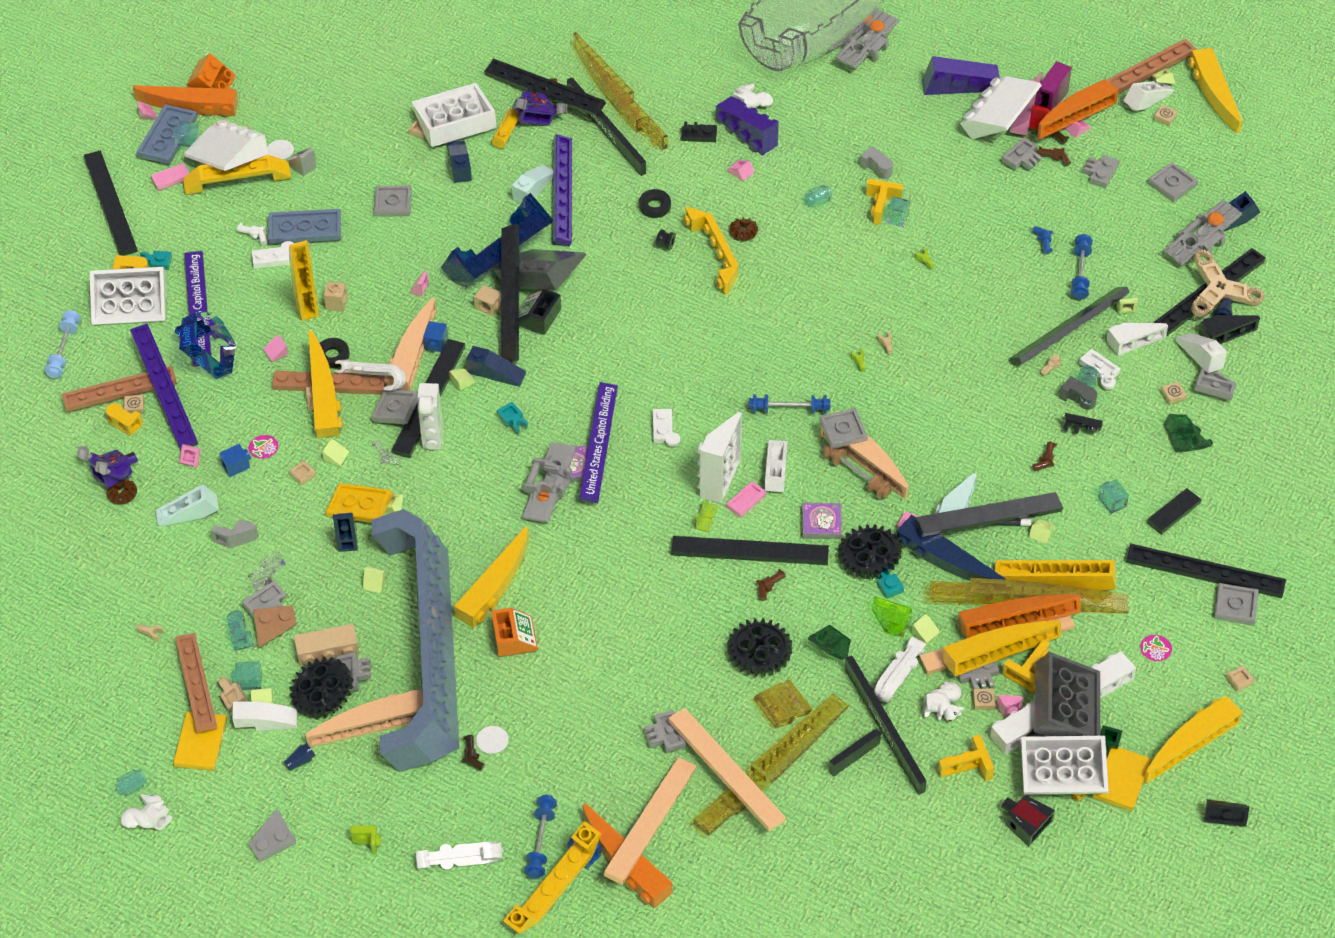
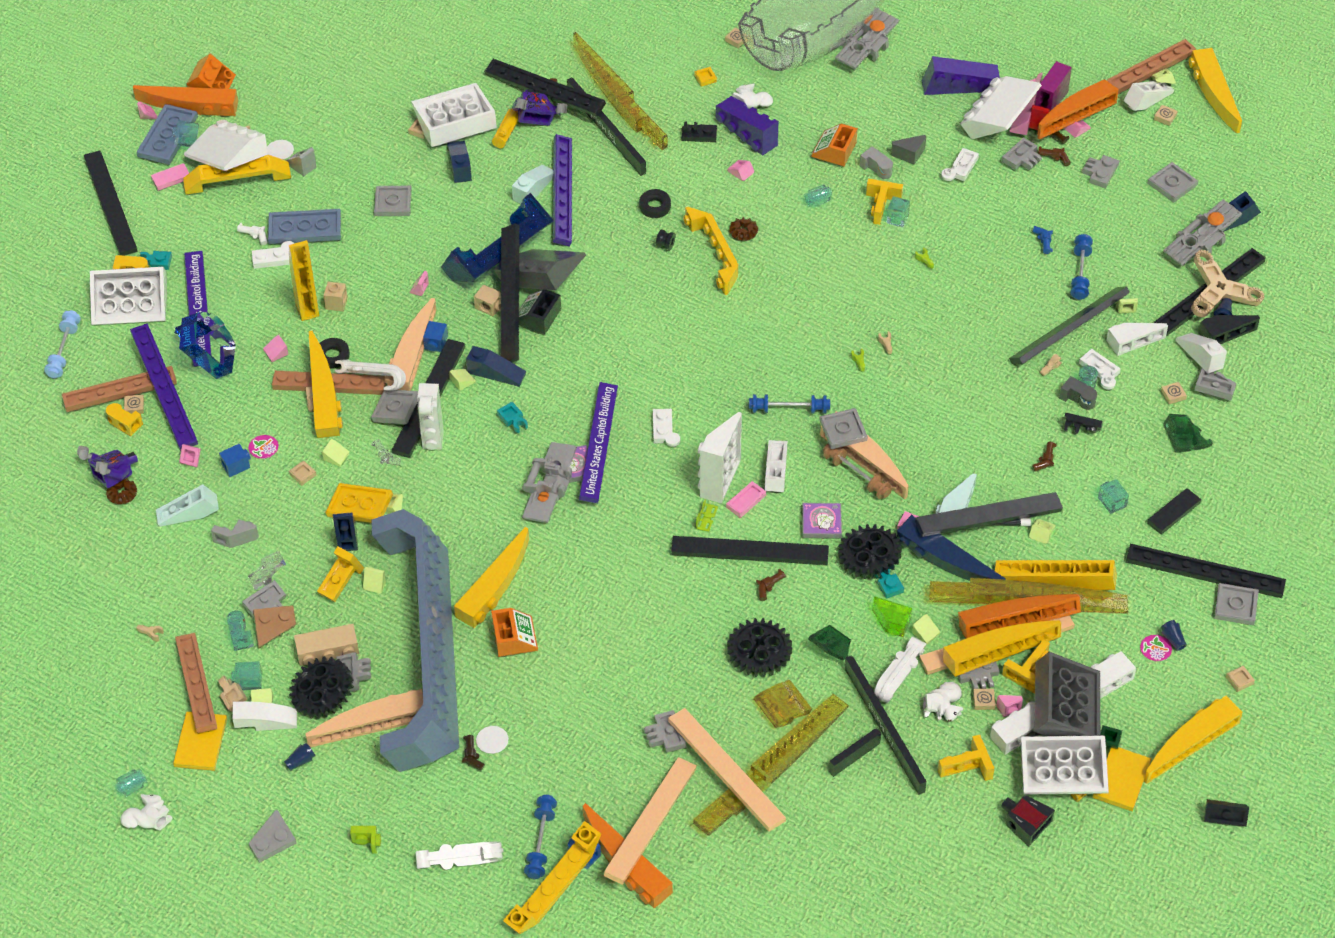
none -> yellow bracket [317,546,364,602]
none -> yellow tile [694,67,717,87]
none -> tan tile [725,27,749,48]
none -> orange slope [812,123,858,166]
none -> dark grey slope [891,135,926,165]
none -> white hinge [941,148,979,181]
none -> dark blue cone [1161,620,1187,651]

